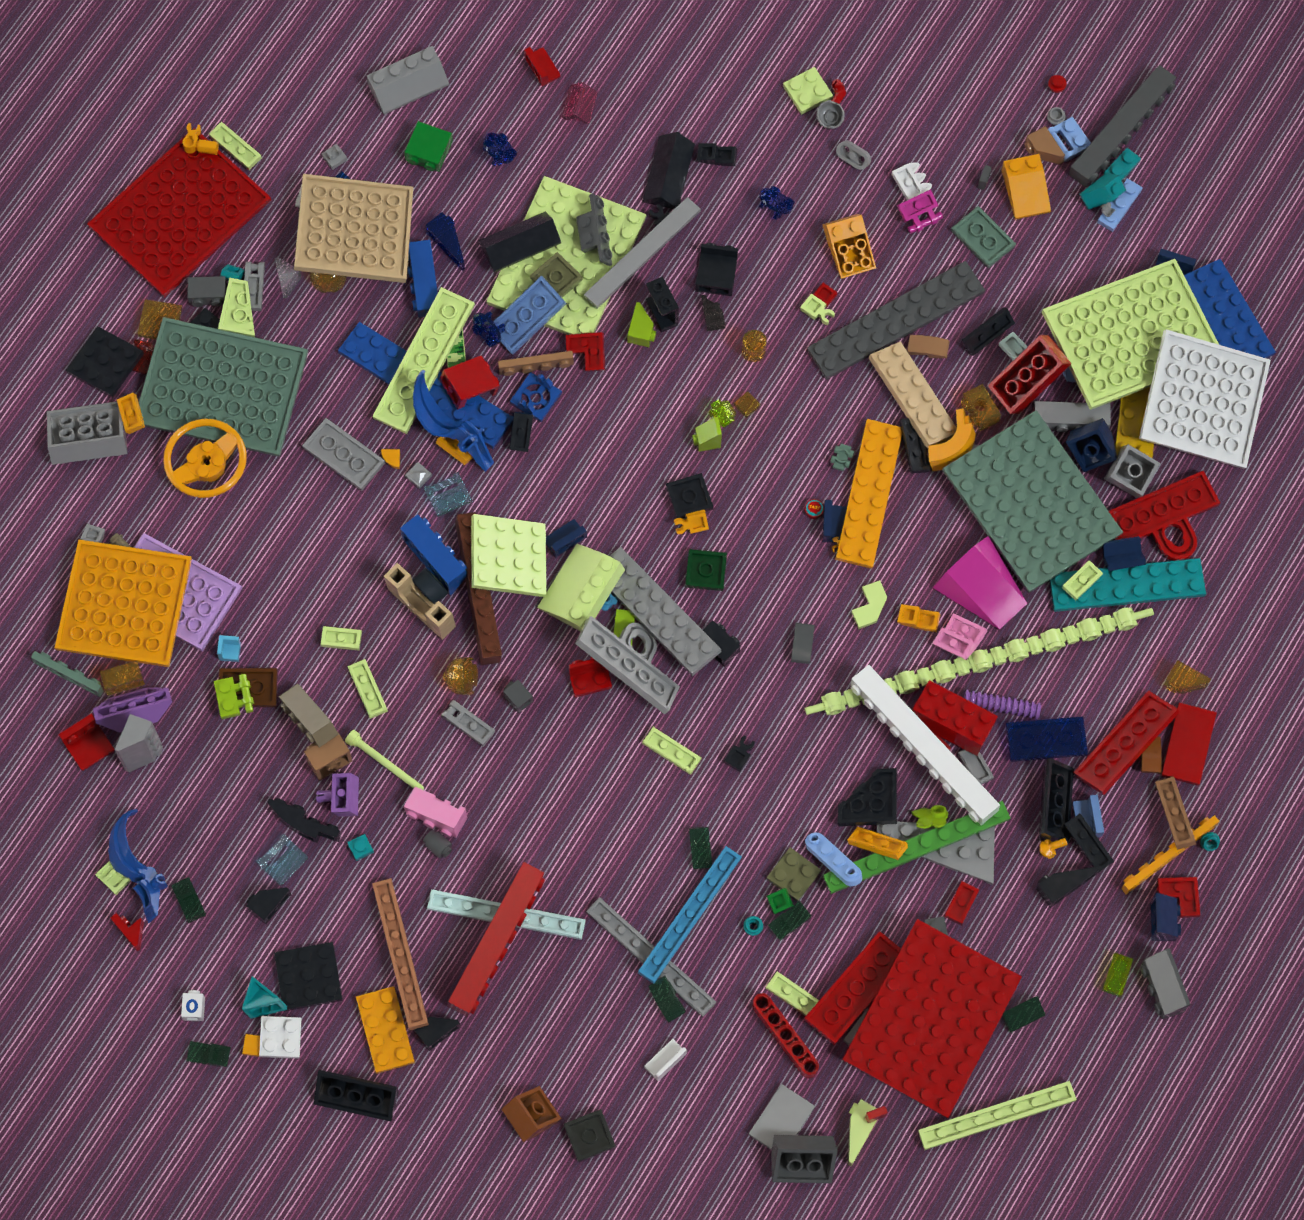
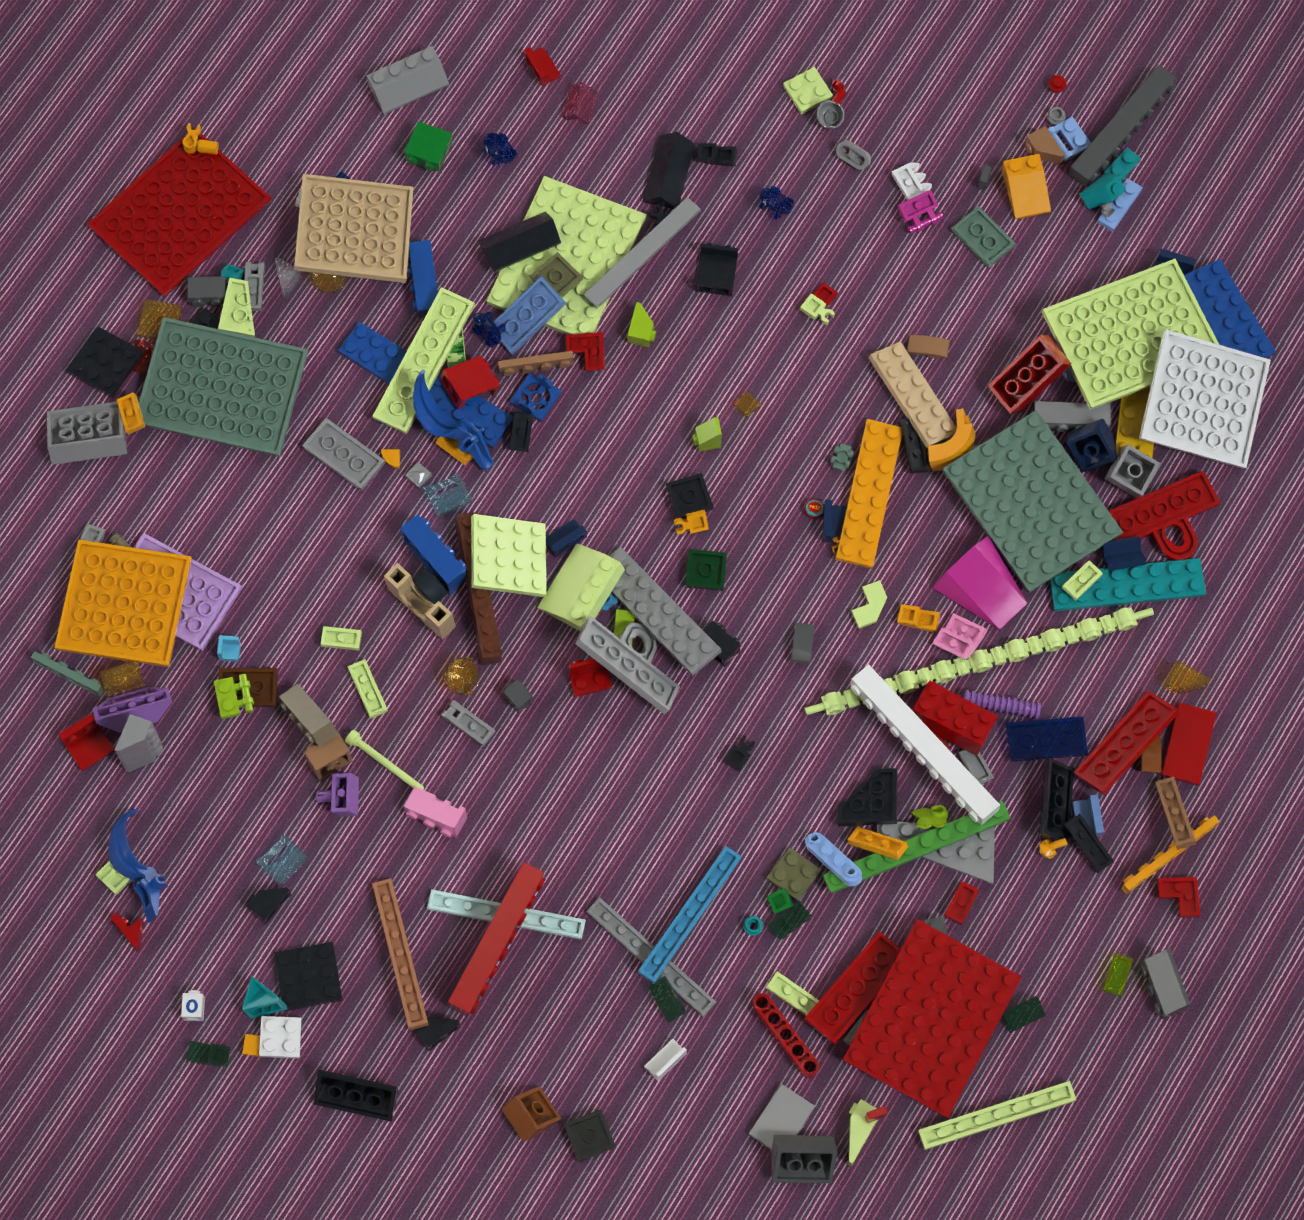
light orange piece [163,419,247,498] -> none
clear green slope [171,877,206,924] -> none
yellowish green plate [209,122,262,170] -> none
black slope [268,798,341,843] -> none
light grey tile [321,144,347,170] -> none
teal plate [347,834,374,861] -> none
light orange plate [356,986,415,1074] -> none
dark grey brick [423,830,452,858] -> none
clear blue slope [425,212,465,271] -> none
dark grey bracket [576,193,612,266] -> none
yellowish green tile [642,727,702,775] -> none
black panel [646,276,679,332] -> none
clear green slope [689,826,712,869] -> none
clear smoke slope [701,295,726,331] -> none
clear neon green head [708,399,736,428] -> none
clear yellow wheel [742,330,767,362] -> none
dark grey plate [807,261,985,380] -> none
light orange slope [822,214,876,279] -> none
clear yellow brick [961,384,1001,431] -> none
black plate [962,307,1015,356] -> none
light aqua plate [998,332,1028,361] -> none
black slope [1036,867,1099,908] -> none
dark blue slope [1150,893,1181,941] -> none
teal plate [1200,832,1220,851] -> none

